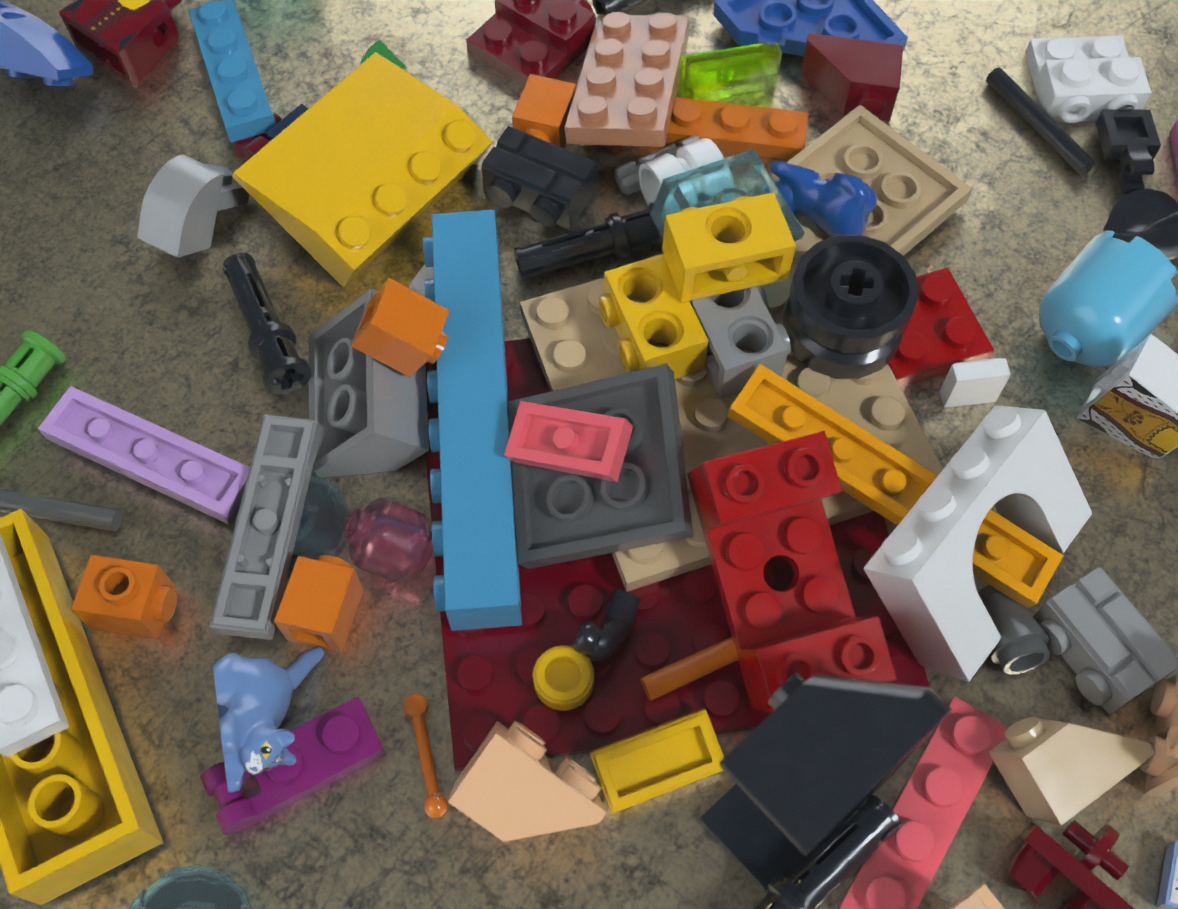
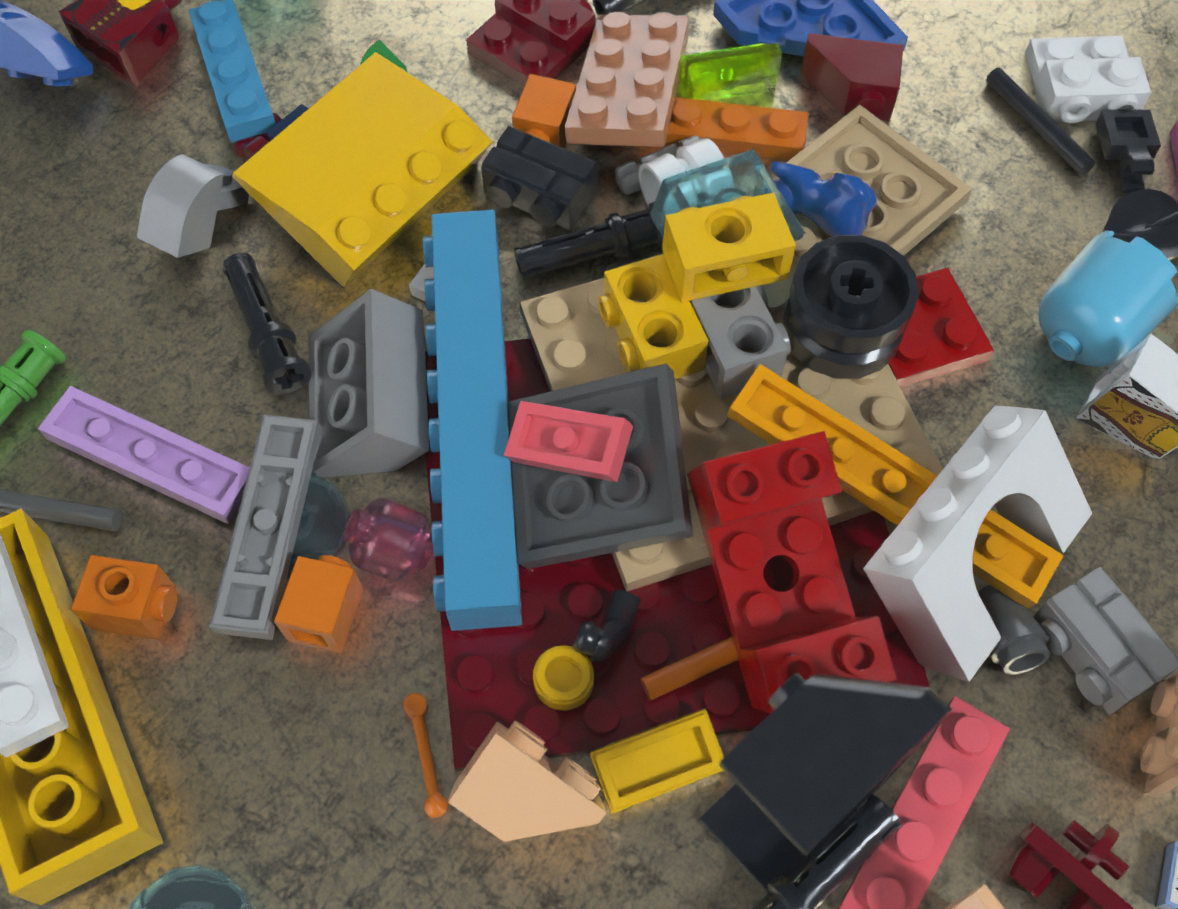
magenta plate [200,696,387,835] -> none
medium blue animal [213,646,325,793] -> none
orange brick [350,278,450,377] -> none
white tile [939,358,1011,408] -> none
tan slope [988,716,1156,826] -> none

